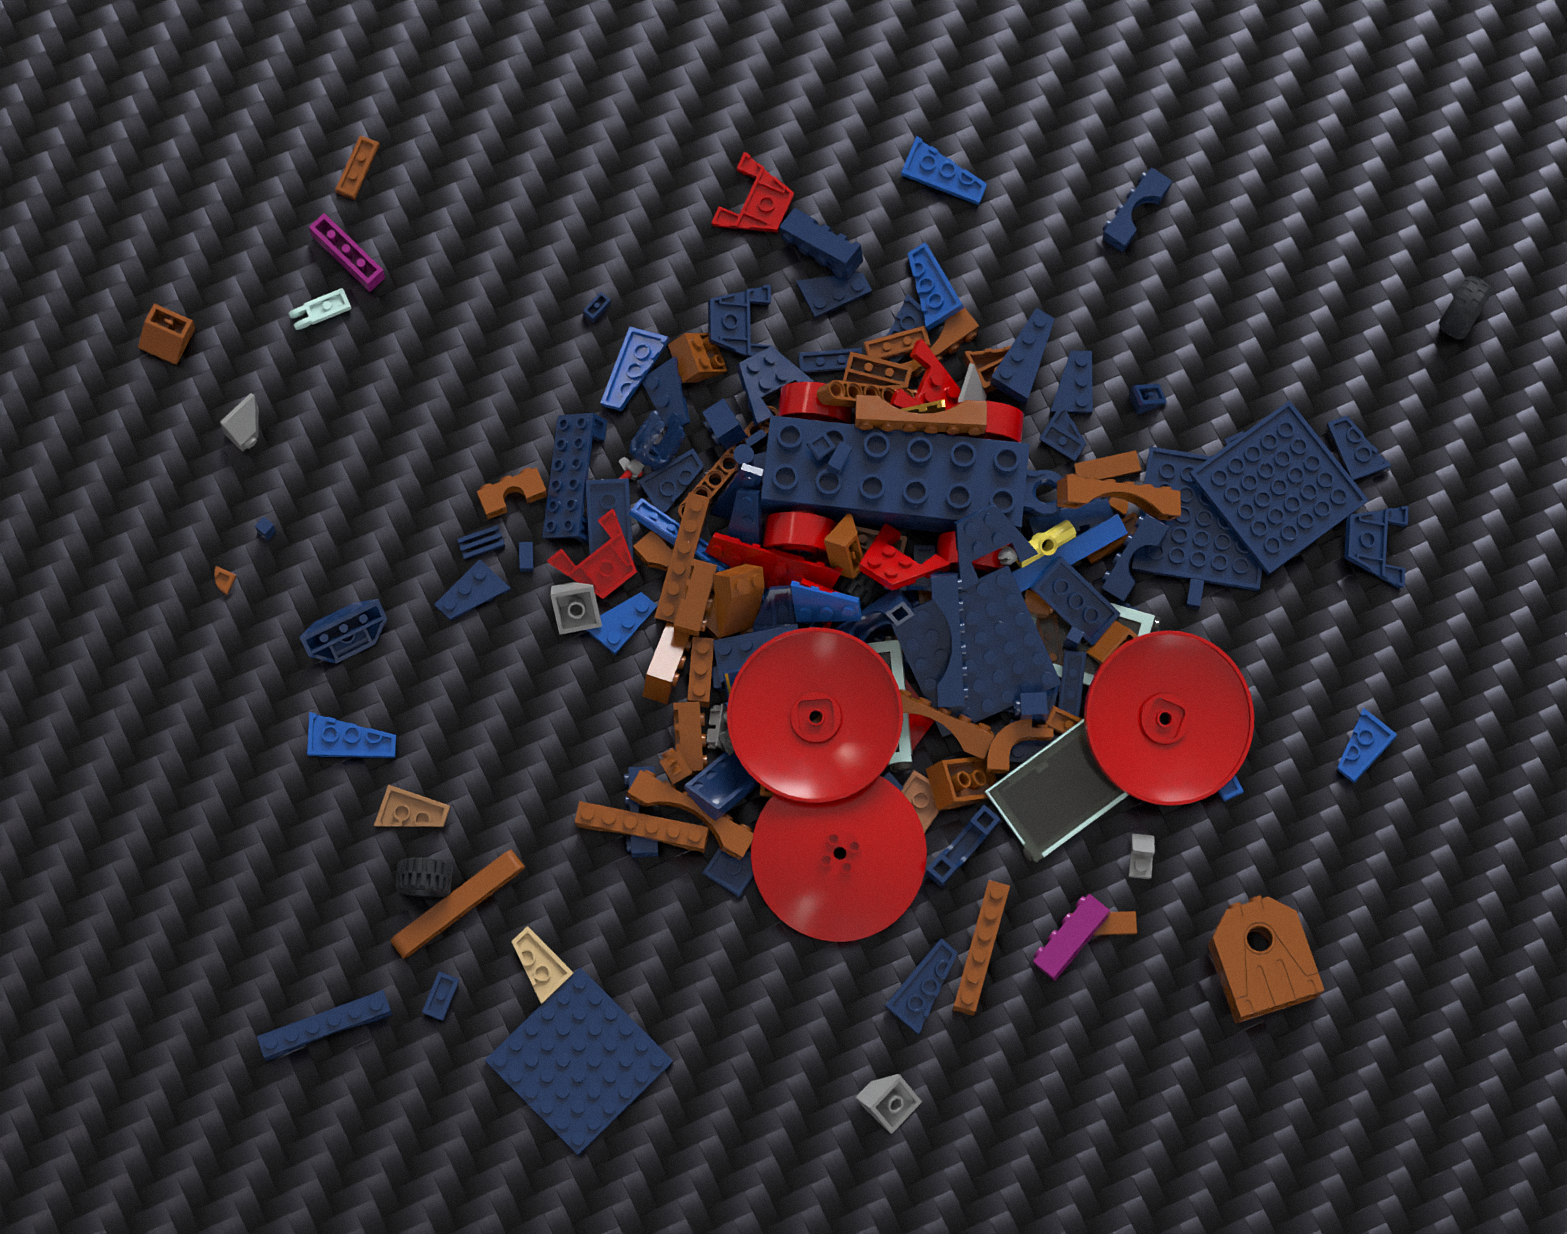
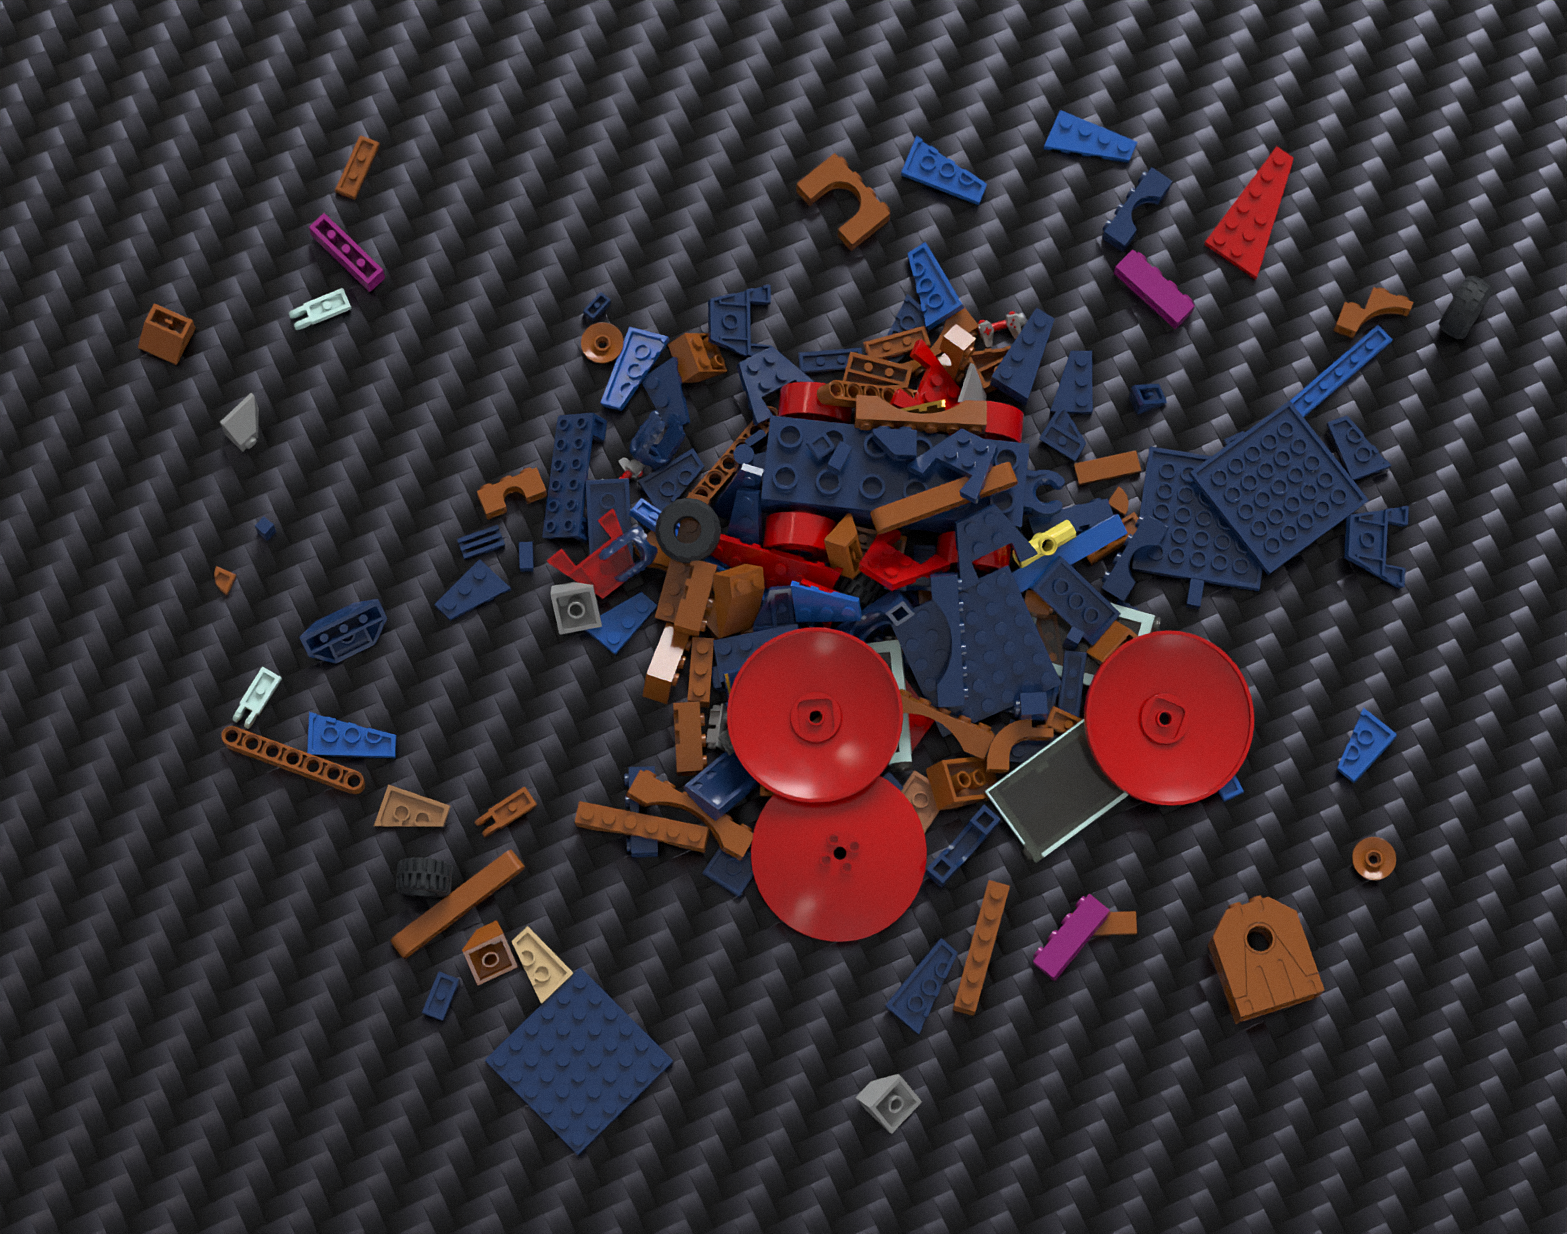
dark blue arch [257,990,392,1061] -> none
dark orange brick [660,748,692,784] -> none
dark blue brick [702,398,748,451] -> none
red wing [711,152,794,232] -> none
dark blue wedge [779,208,863,280] -> none
dark blue wing [796,272,872,319] -> none
light grey hinge [998,546,1017,565] -> none
dark orange arch [1057,474,1181,521] -> none
light grey slope [1129,834,1155,879] -> none
none -> dark orange beam [221,726,365,795]
none -> light aqua hinge [232,667,282,729]
none -> dark orange slope [462,920,518,985]
none -> dark orange hinge [475,787,537,837]
none -> dark orange dish [581,322,624,363]
none -> dark blue piece [599,526,658,582]
none -> black tyre [655,498,721,563]
none -> dark orange arch [796,153,890,251]
none -> dark orange beam [870,462,1018,534]
none -> dark blue slope [872,426,917,461]
none -> dark blue wing [907,429,998,504]
none -> dark orange arch [938,324,976,385]
none -> light grey piece [978,311,1025,347]
none -> blue wing [1044,110,1137,163]
none -> magenta brick [1114,250,1195,329]
none -> red wing [1204,147,1294,280]
none -> blue tile [1290,325,1392,418]
none -> dark orange arch [1334,287,1413,338]
none -> dark orange dish [1352,837,1396,880]

